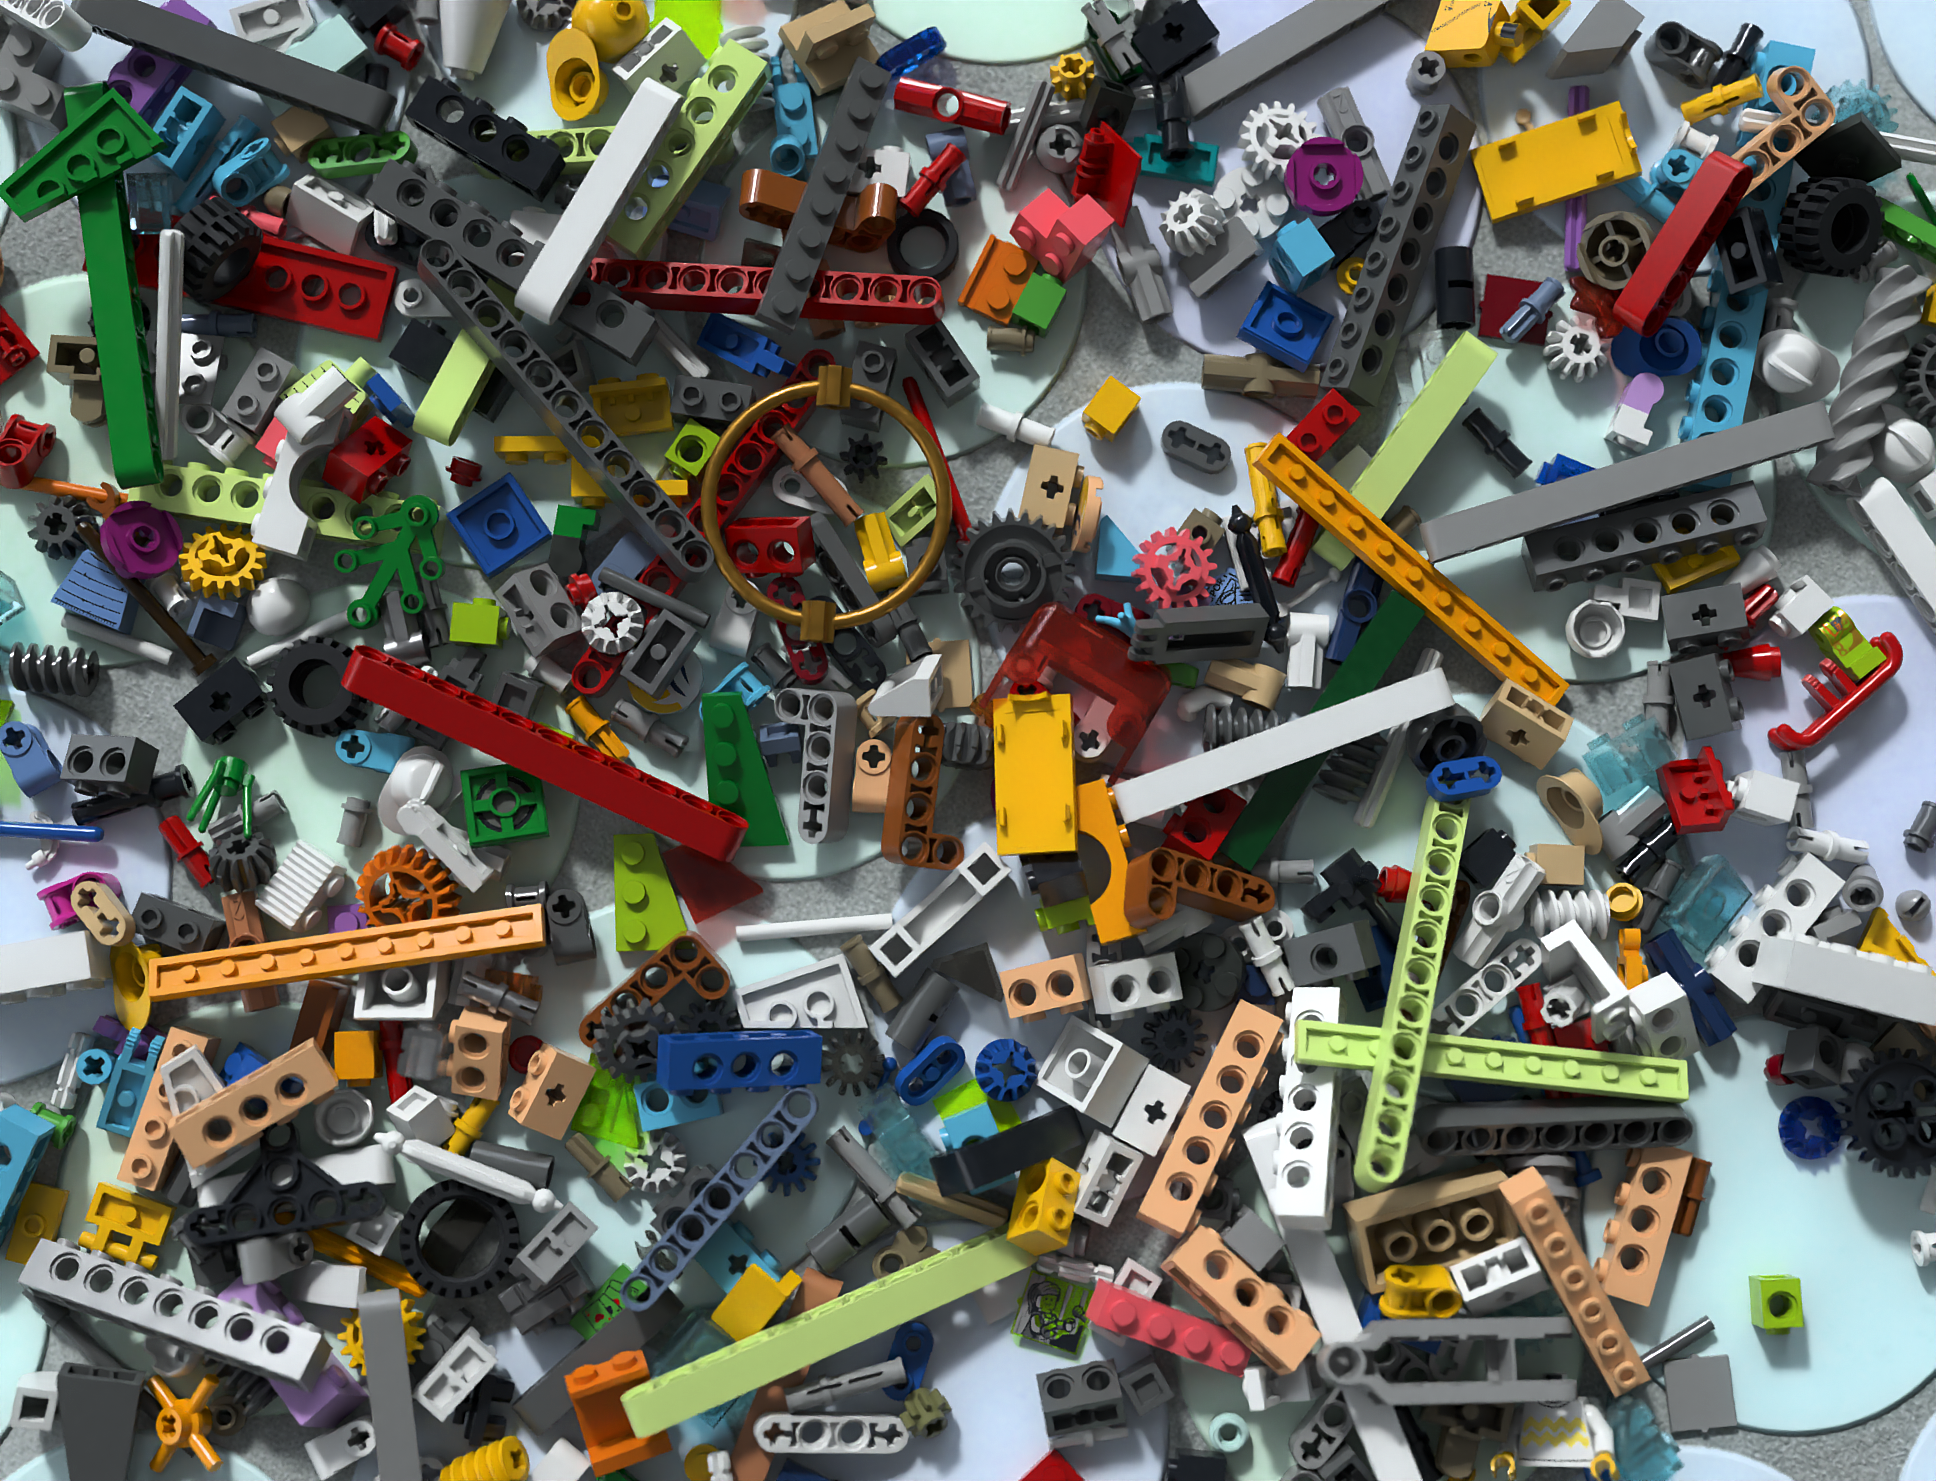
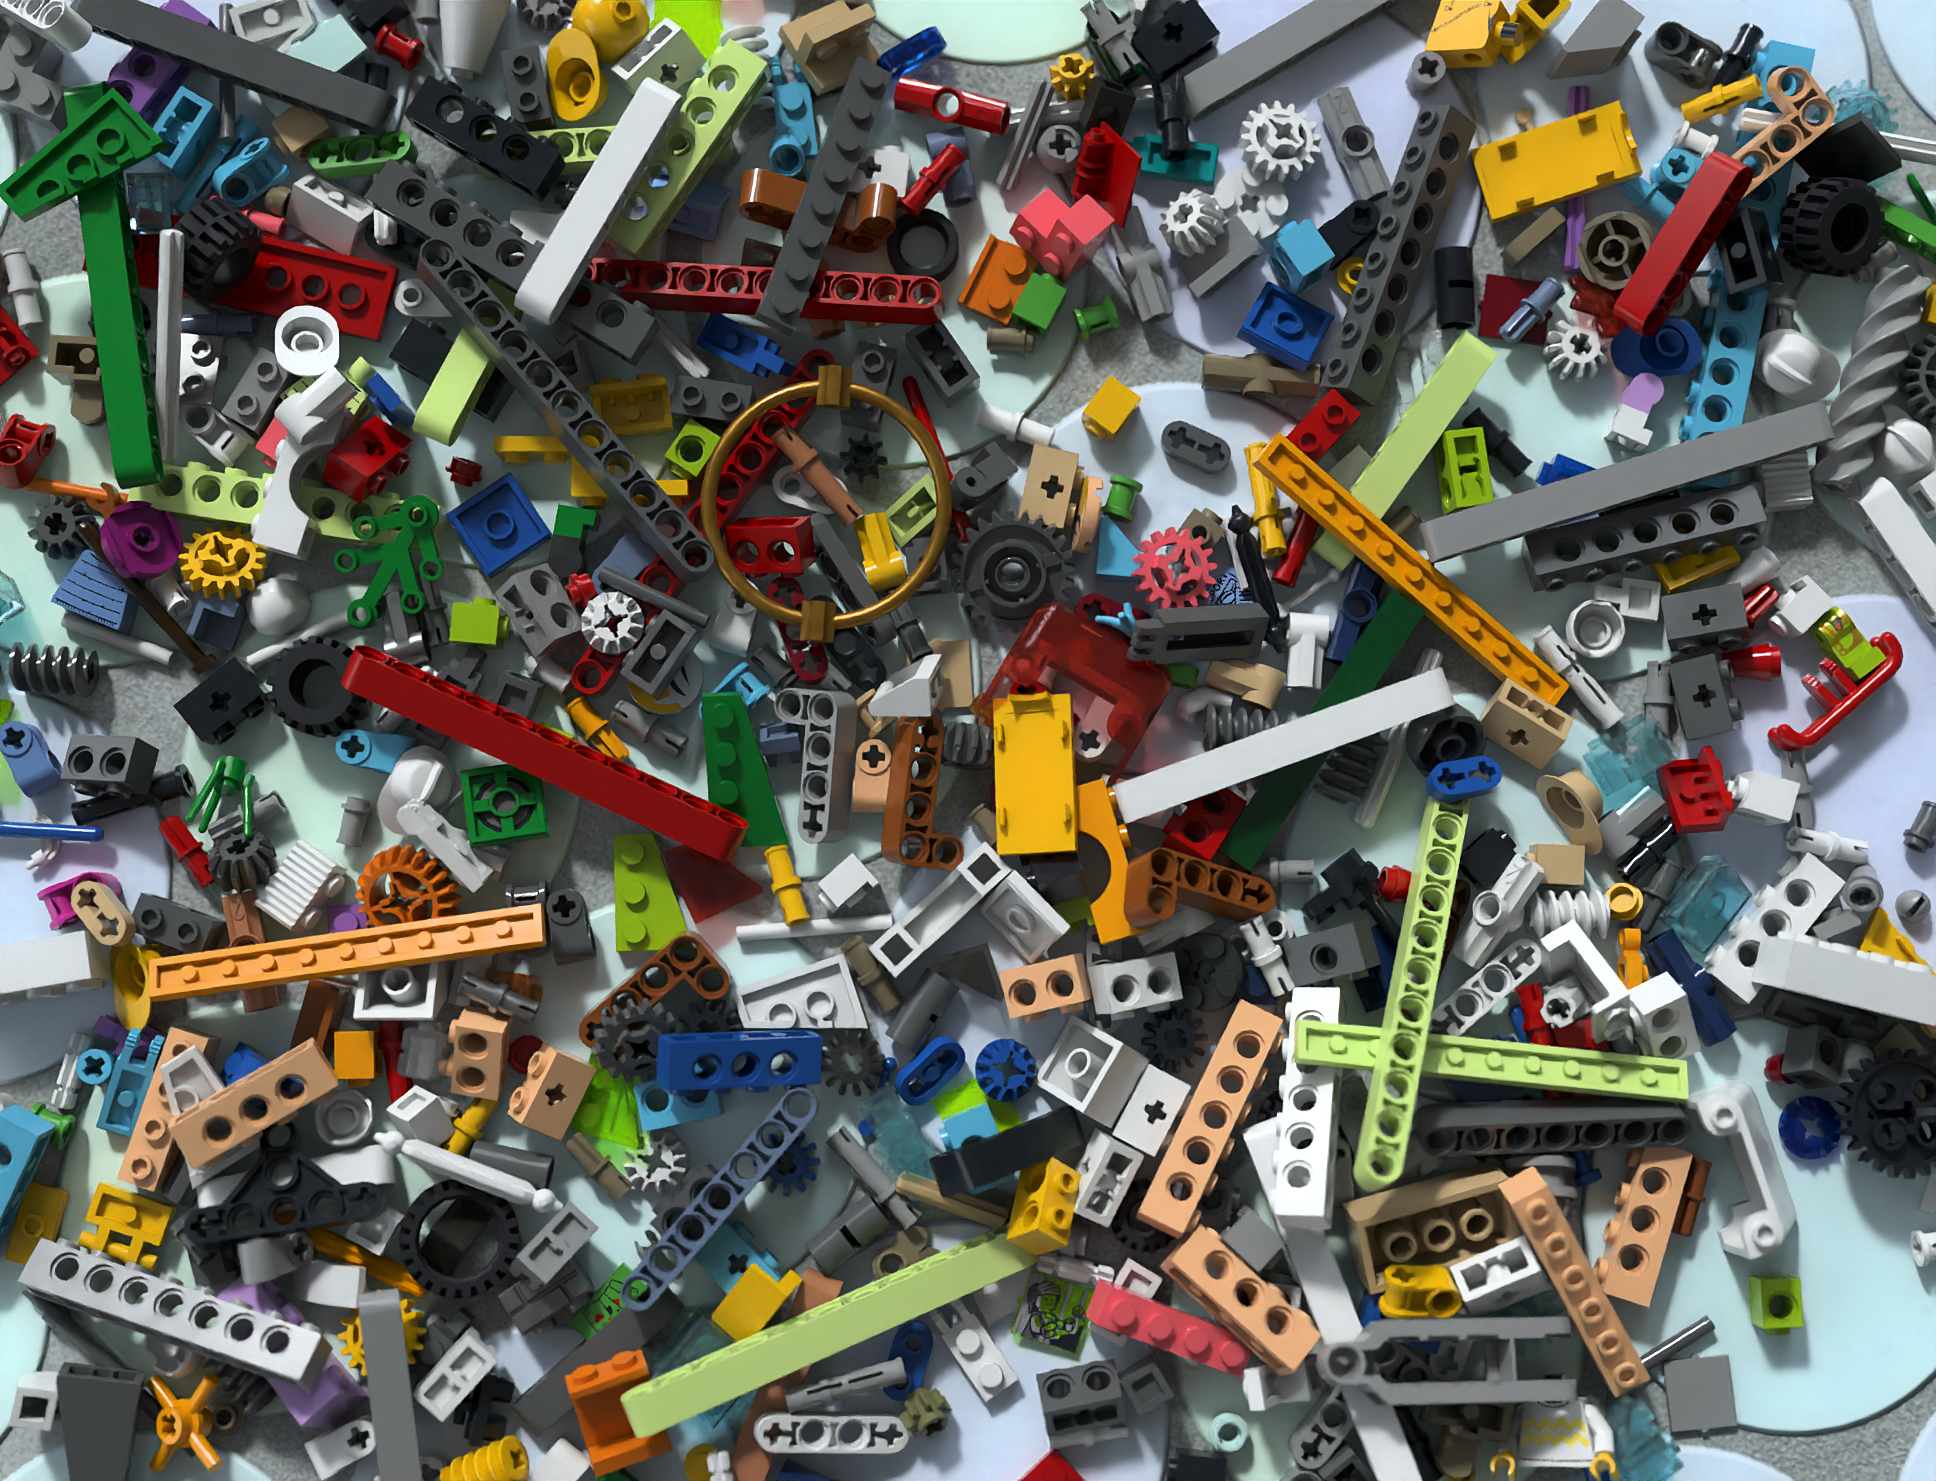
magenta plate [1284,137,1364,217] -> none
none -> white pin [2,248,44,329]
none -> dark grey bar [219,3,236,145]
none -> white piece [275,305,339,377]
none -> dark grey brick [501,44,557,131]
none -> yellow pin [763,845,810,927]
none -> white brick [818,853,880,913]
none -> white hinge [928,1297,1018,1402]
none -> dark grey leg [950,441,1018,512]
none -> dark tan pin [968,801,997,851]
none -> white tile [978,870,1071,964]
none -> bright green bush [1073,296,1120,342]
none -> bright green bush [1100,475,1143,523]
none -> black tyre [1111,1179,1177,1254]
none -> lime brick [1433,427,1494,516]
none -> dark tan beam [1500,206,1567,269]
none -> white pin [1530,625,1624,730]
none -> white windscreen [1680,1080,1796,1259]
none -> white brick [1752,450,1813,513]

